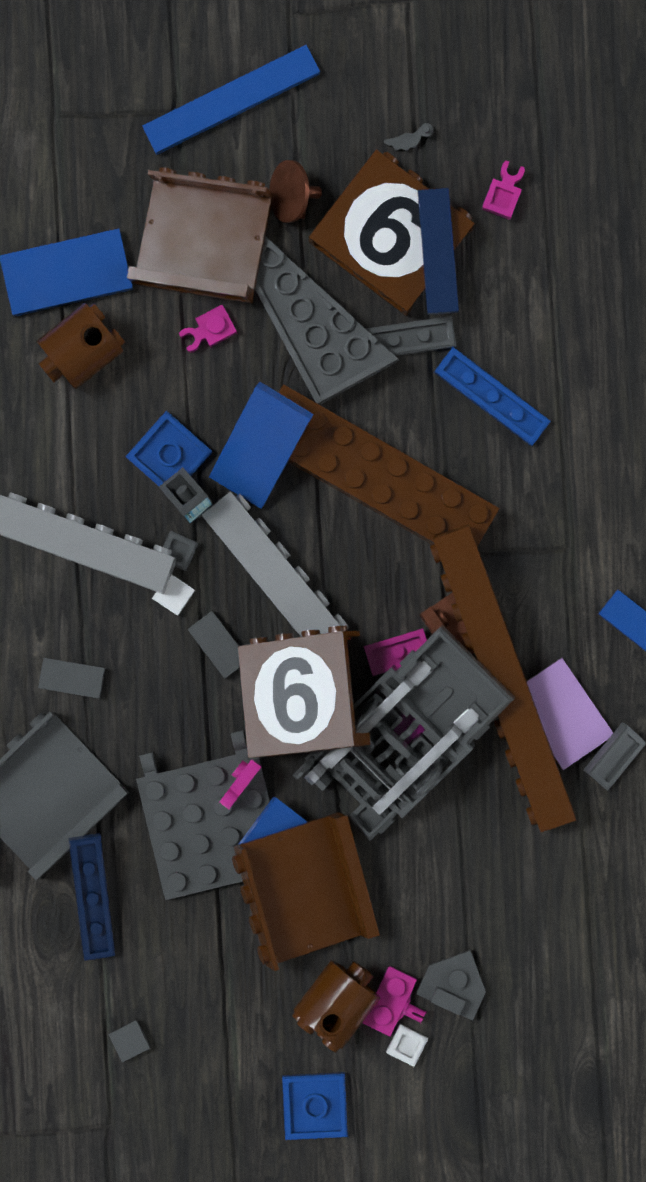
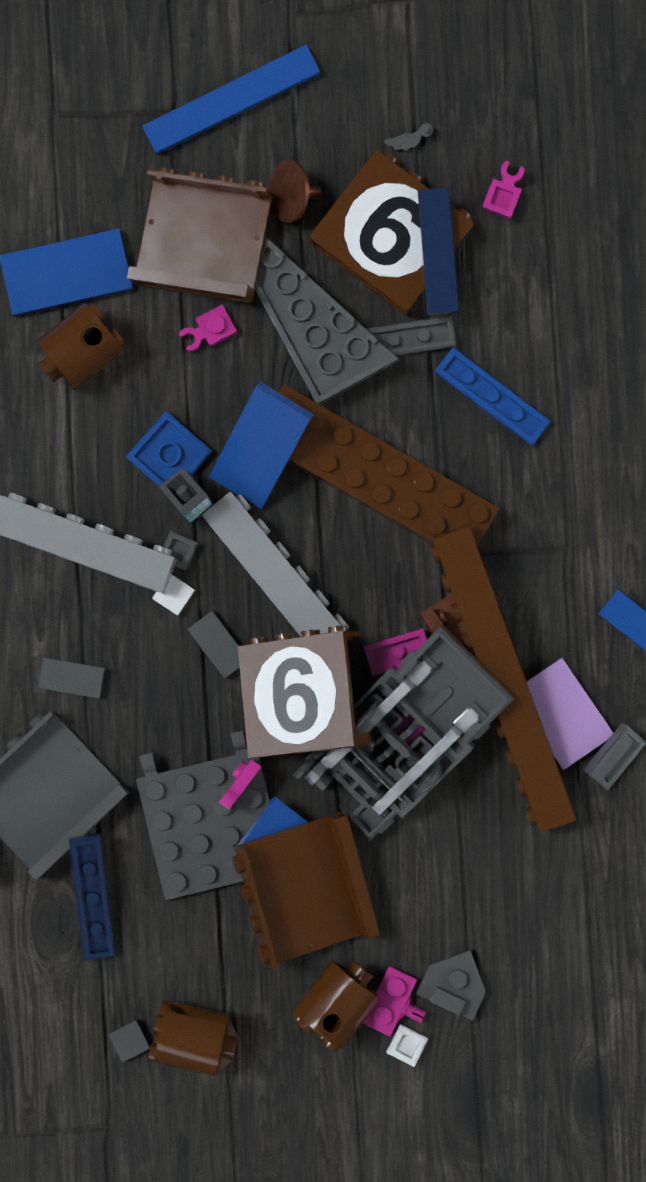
blue tile [282,1072,348,1140] -> none
none -> reddish brown cylinder [148,1000,238,1076]

